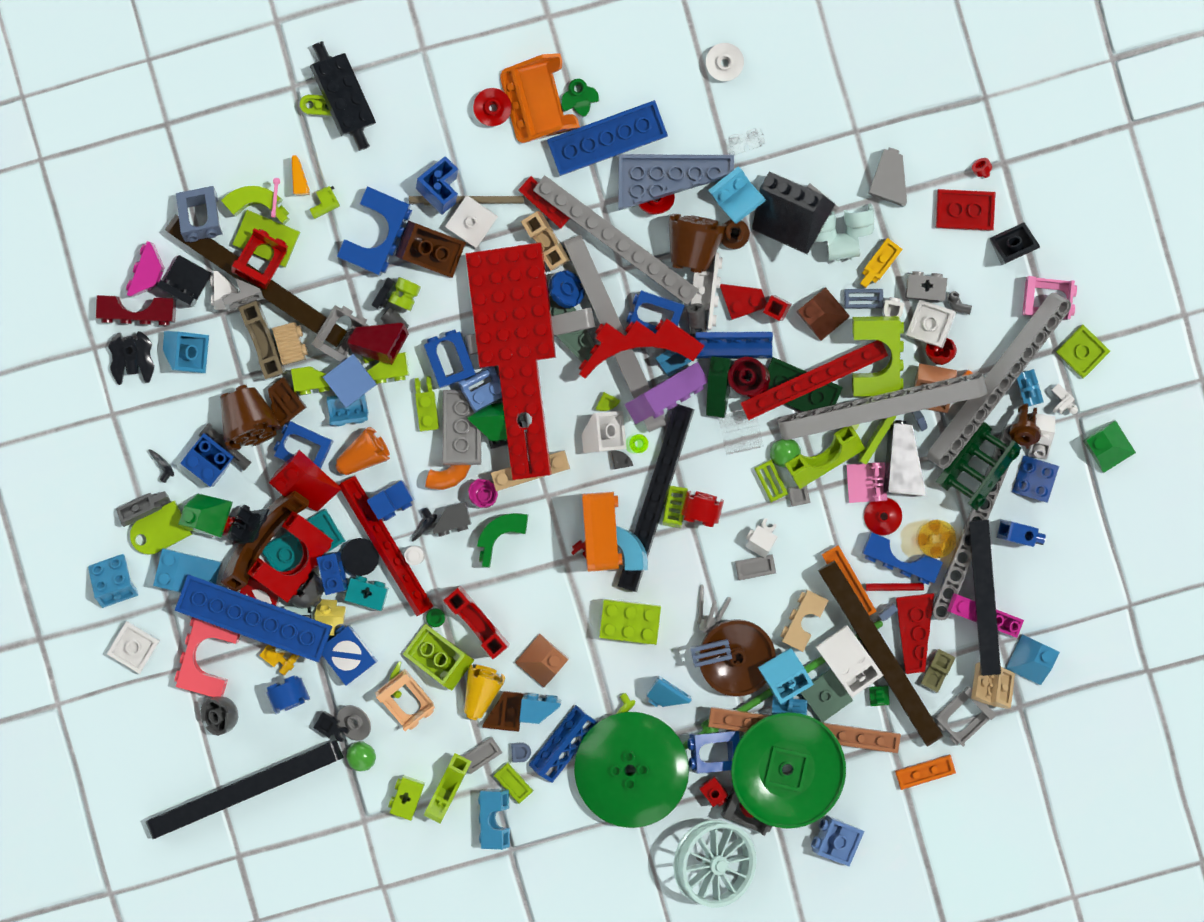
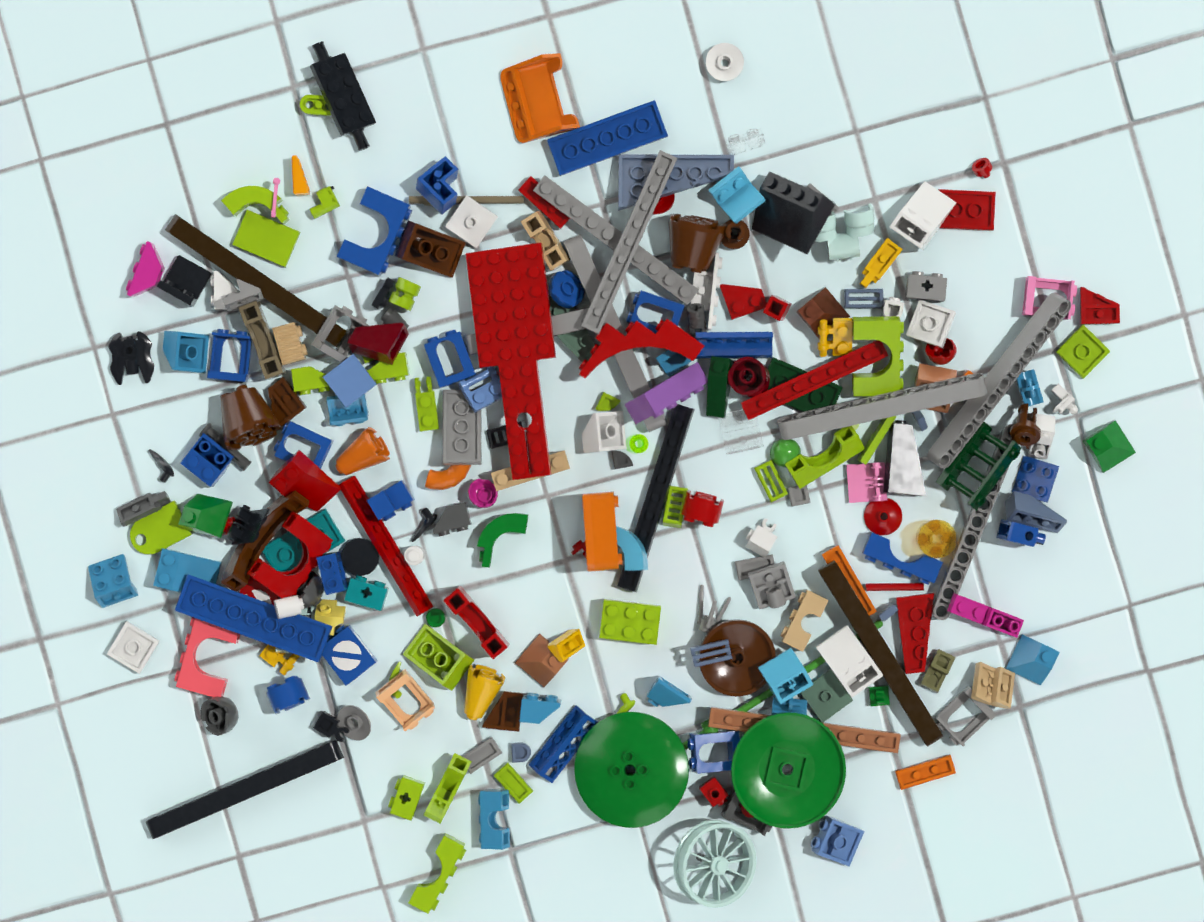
dark red arch [96,295,176,326] -> none
sand blue panel [176,186,223,242] -> none
red panel [231,228,288,290] -> none
bright green hair [346,741,376,772] -> none
green slope [467,403,507,441] -> none
red dish [473,88,512,126] -> none
green plate [562,79,599,117] -> none
light grey slope [868,147,907,207] -> none
dark grey arm [947,291,972,315] -> none
black tile [969,520,1001,676] -> none
black slope [989,222,1040,265] -> none
none -> blue panel [207,329,252,382]
none -> white brick [274,595,304,619]
none -> lime arch [408,833,466,914]
none -> yellow slope [547,629,585,663]
none -> light grey plate [581,150,677,334]
none -> light grey plate [748,561,796,610]
none -> yellow plate [817,318,853,357]
none -> white slope [890,181,956,250]
none -> sand blue slope [1005,491,1067,533]
none -> red wing [1080,287,1120,324]

